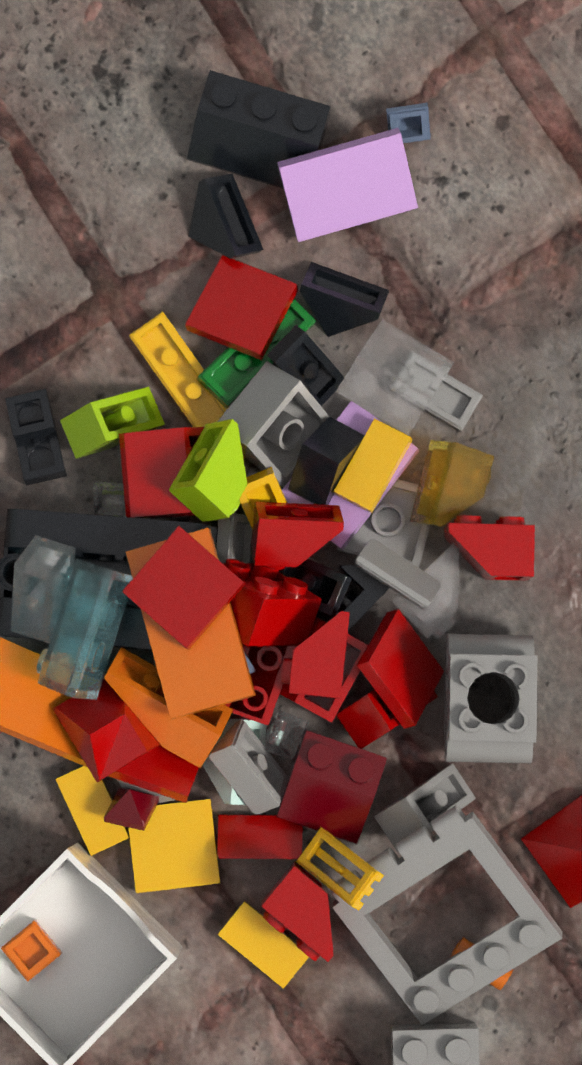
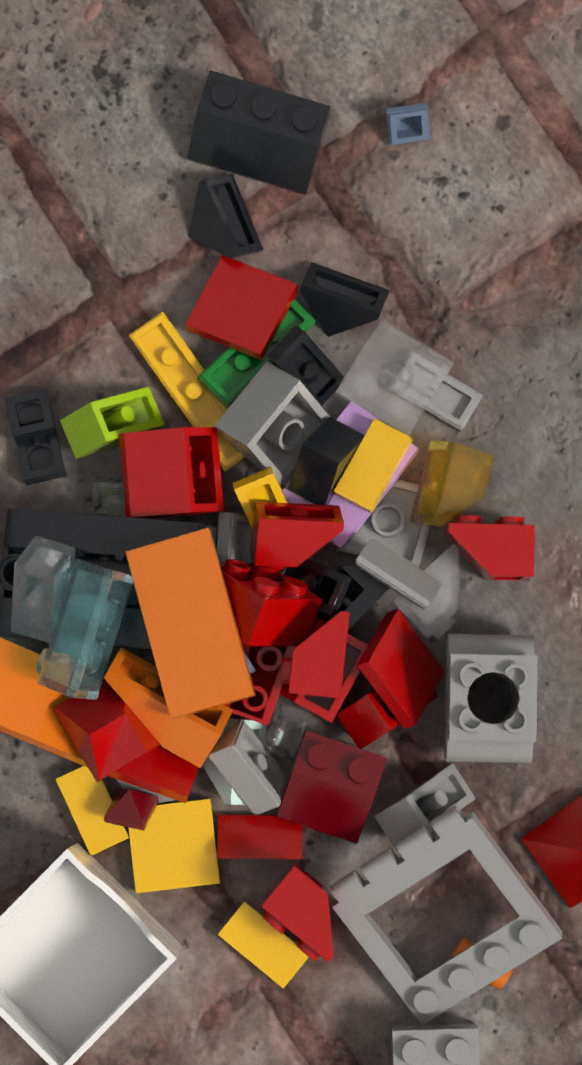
orange tile [1,920,62,982] -> none
red tile [122,526,246,650] -> none
lime slope [169,419,247,522] -> none
lavender tile [277,128,418,242] -> none
yellow tile [296,827,384,911] -> none

